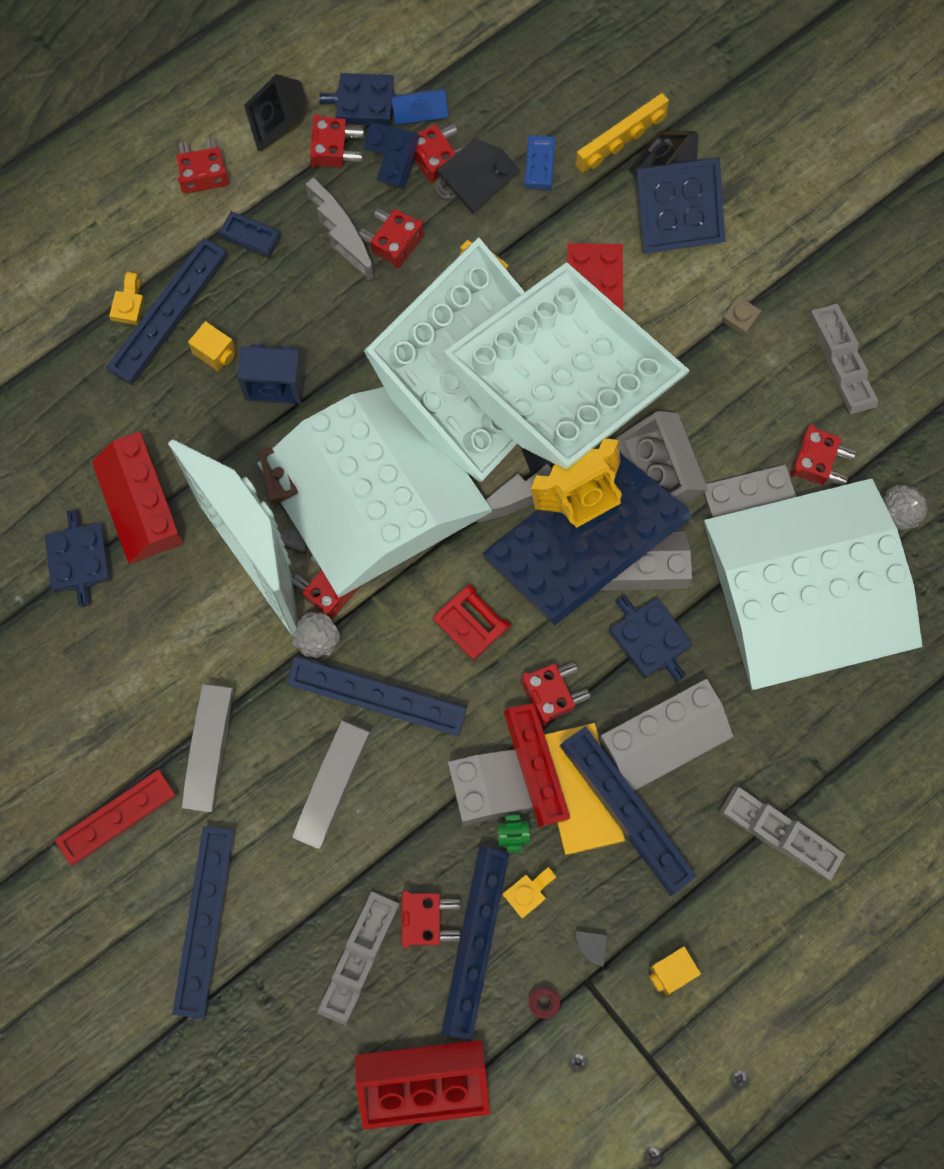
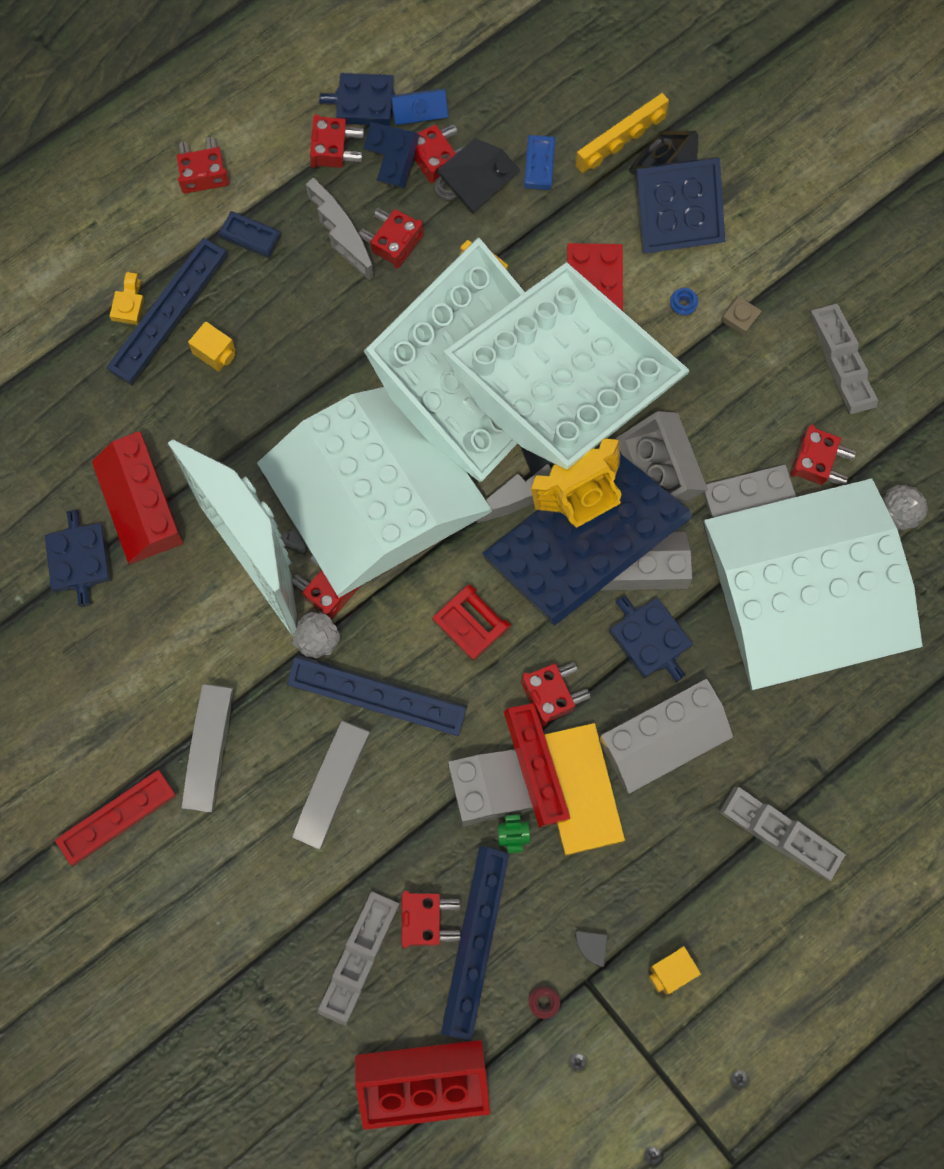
dark blue plate [172,826,235,1019] -> none
dark blue brick [237,344,305,404] -> none
black slope [244,74,308,152] -> none
reddish brown plate [259,447,298,505] -> none
yellow plate [502,867,557,919] -> none
dark blue plate [559,726,696,896] -> none
none -> blue plate [670,288,698,316]

